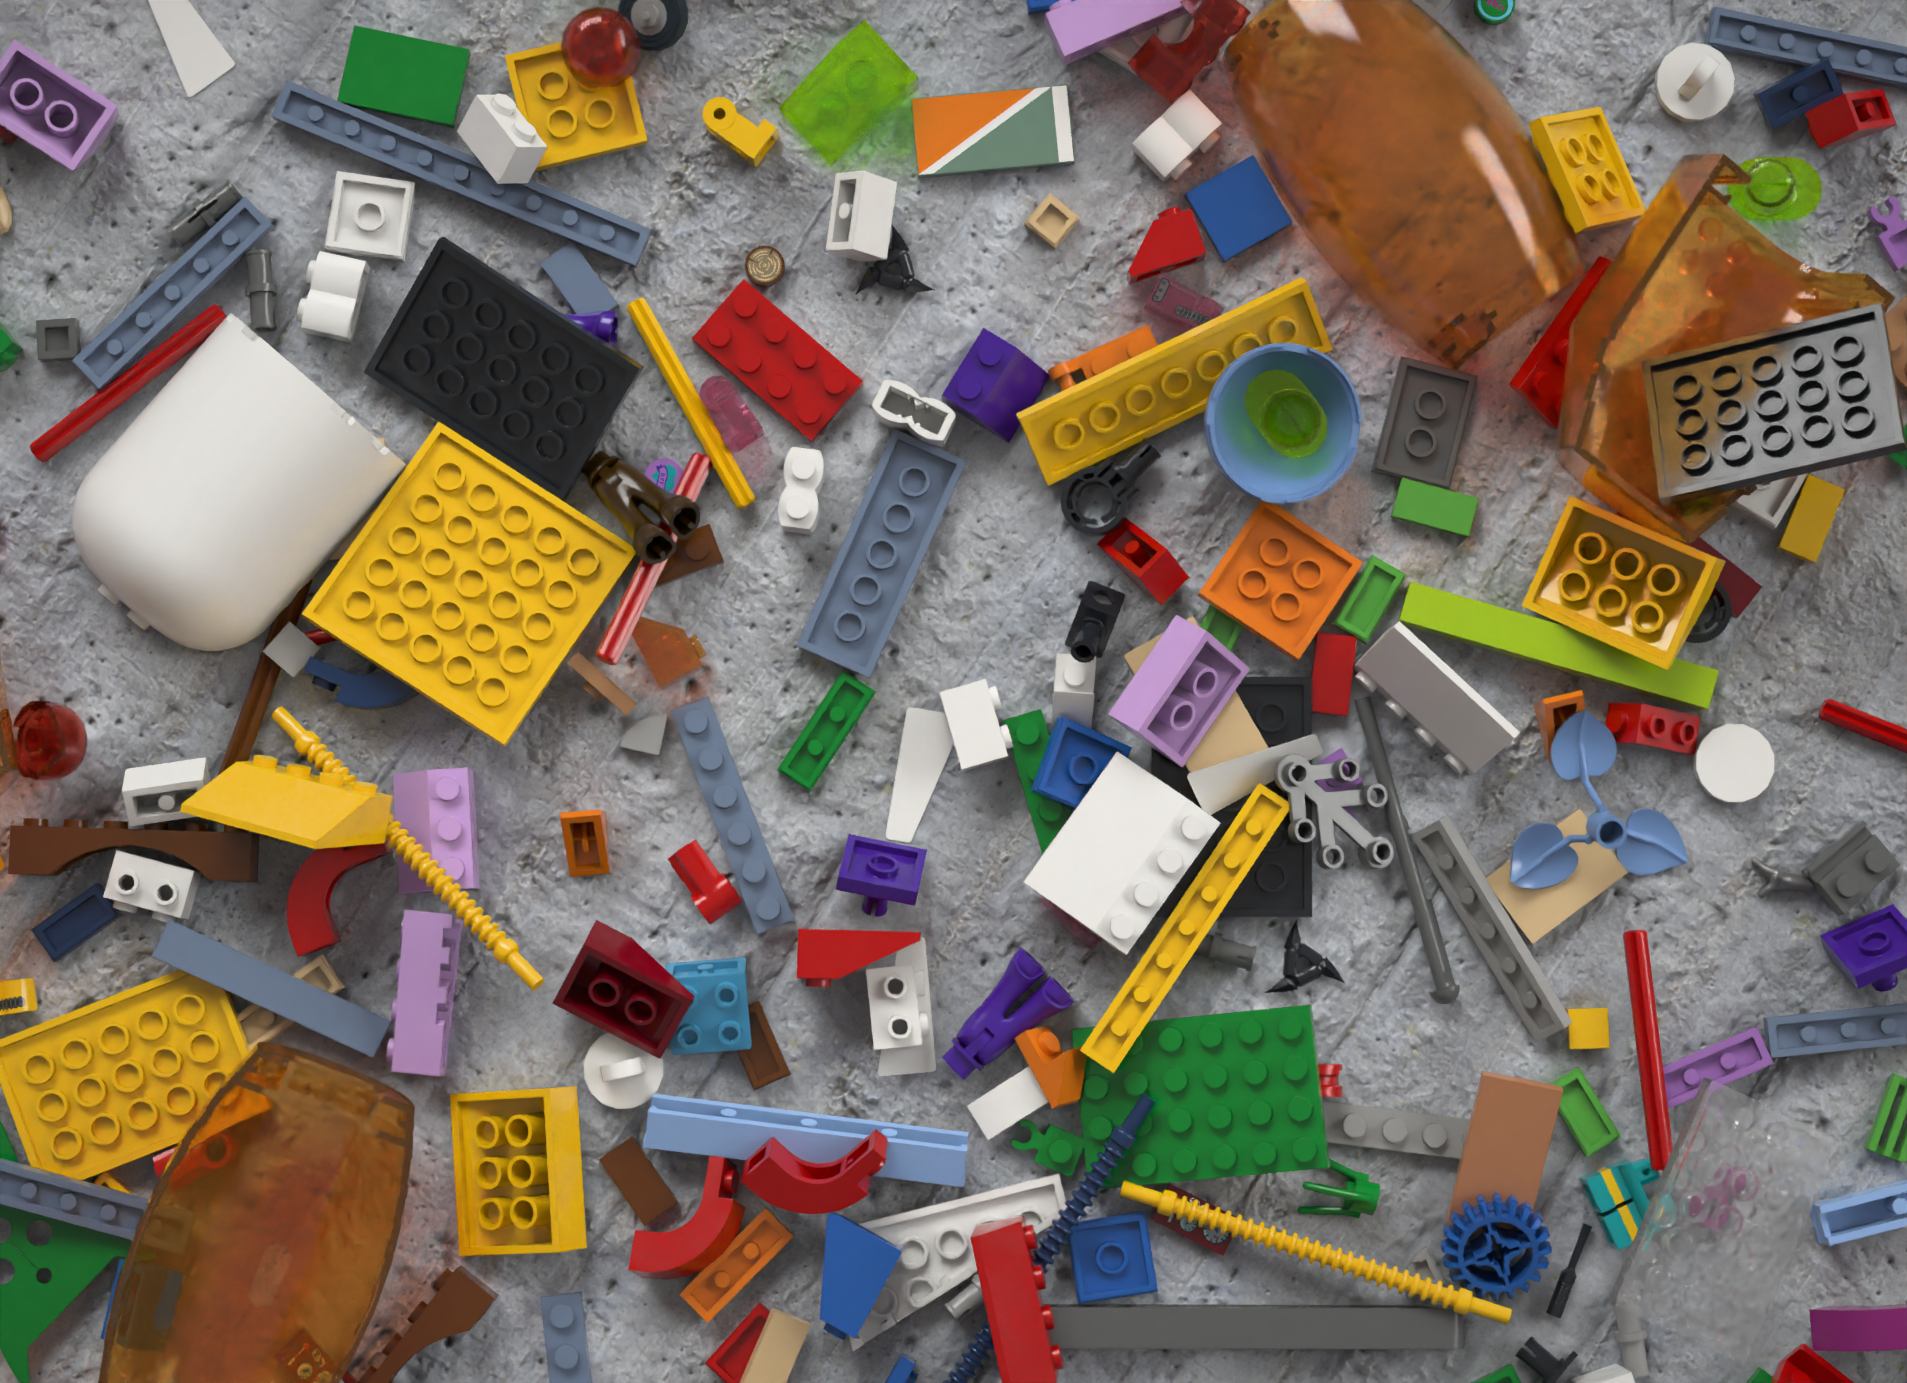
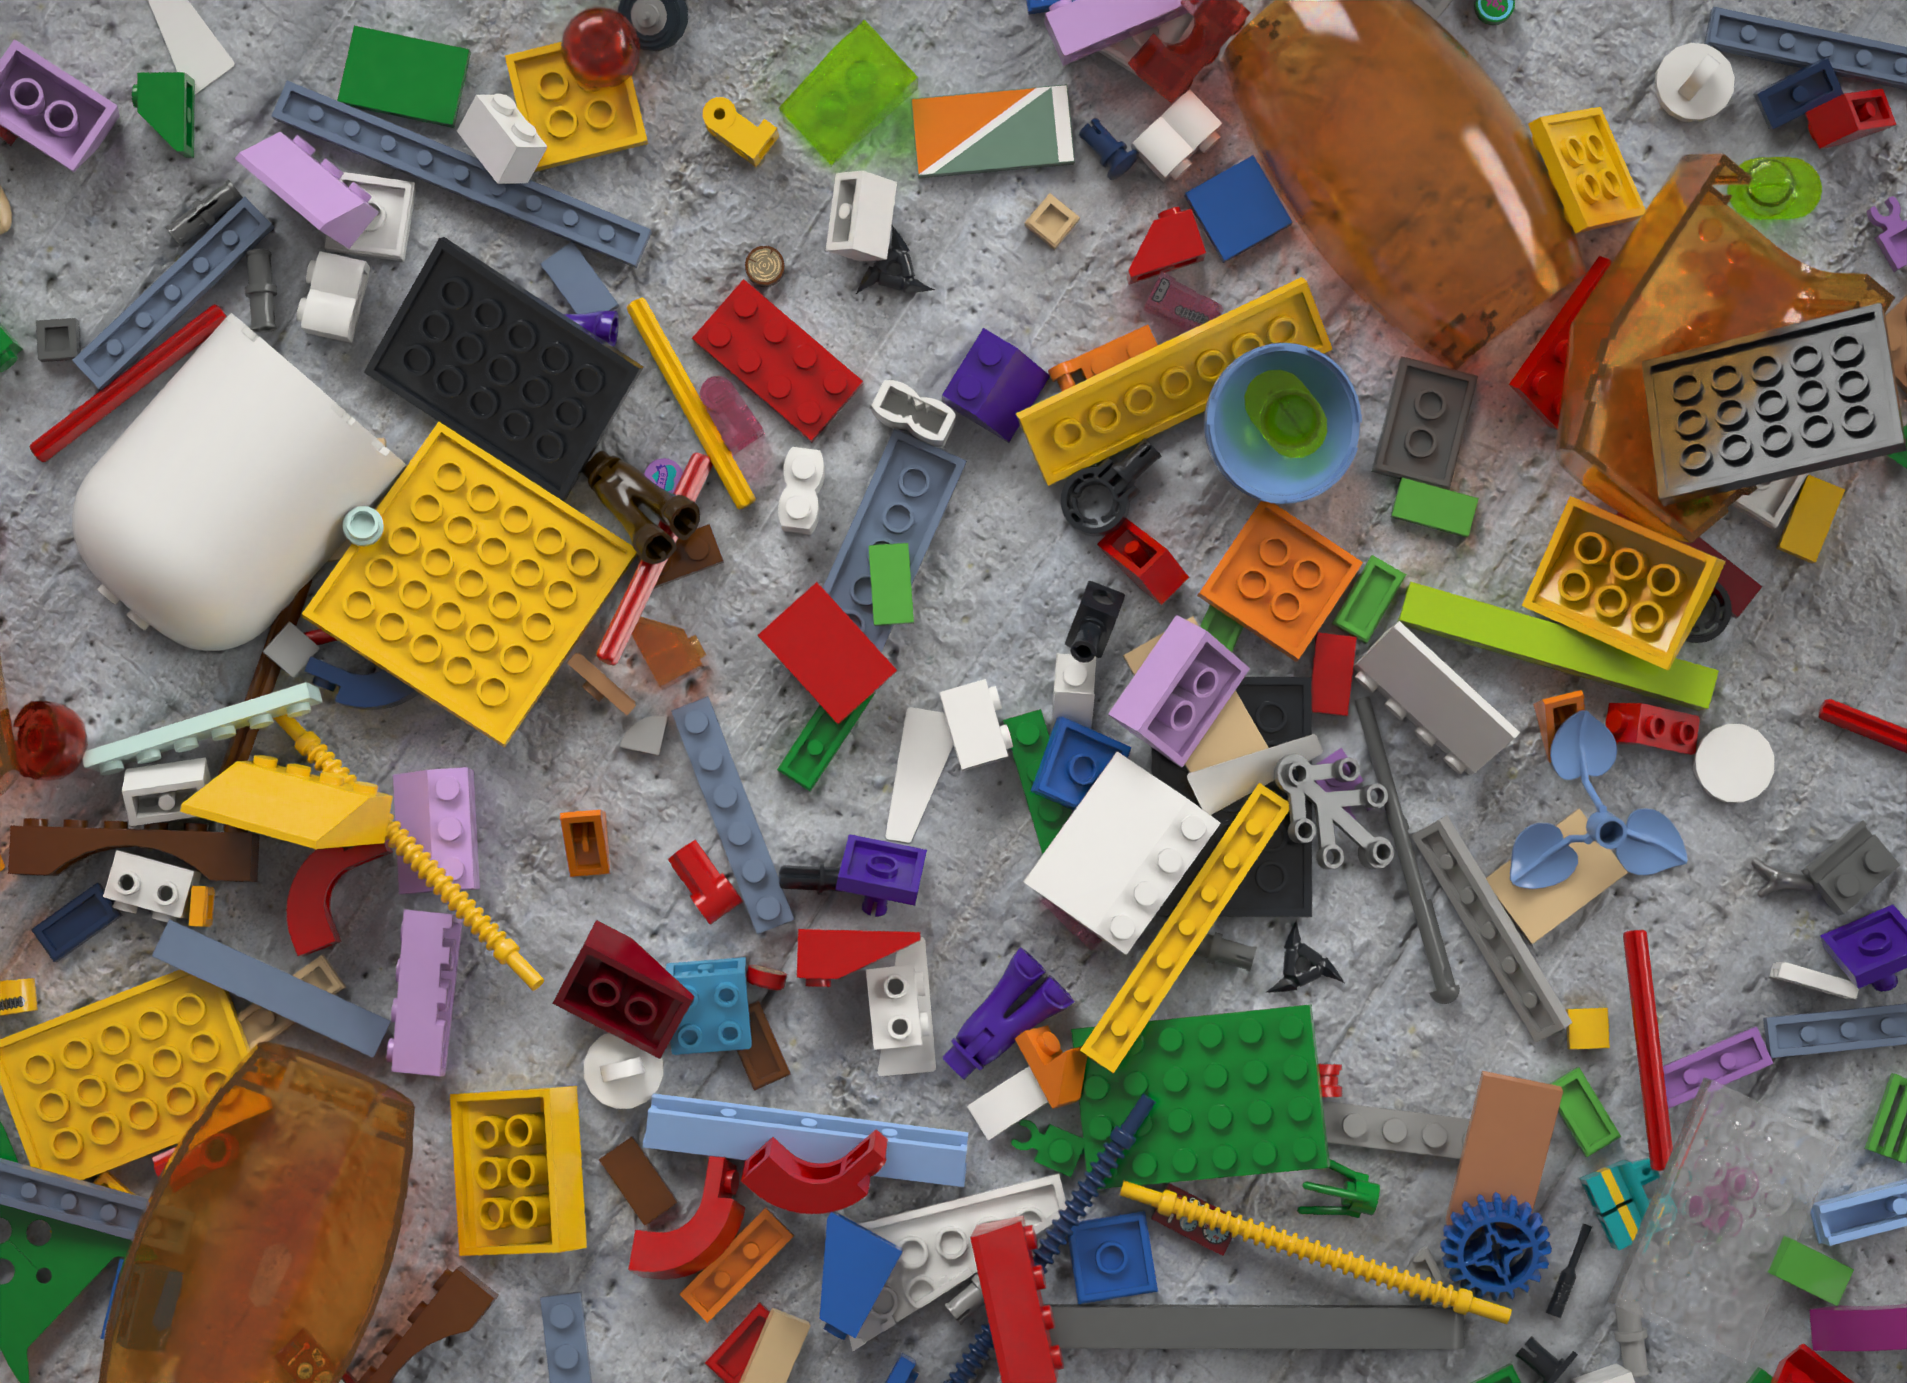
none -> light aqua plate [81,682,323,775]
none -> green slope [132,72,195,158]
none -> light orange tile [189,885,215,927]
none -> lavender slope [235,132,379,249]
none -> light aqua plate [343,506,384,546]
none -> red tile [747,965,788,990]
none -> red tile [757,582,898,725]
none -> black axle [779,863,844,895]
none -> bright green tile [868,543,914,626]
none -> dark blue pin [1079,118,1139,180]
none -> bright green tile [1767,1236,1854,1306]
none -> white tile [1769,962,1859,999]

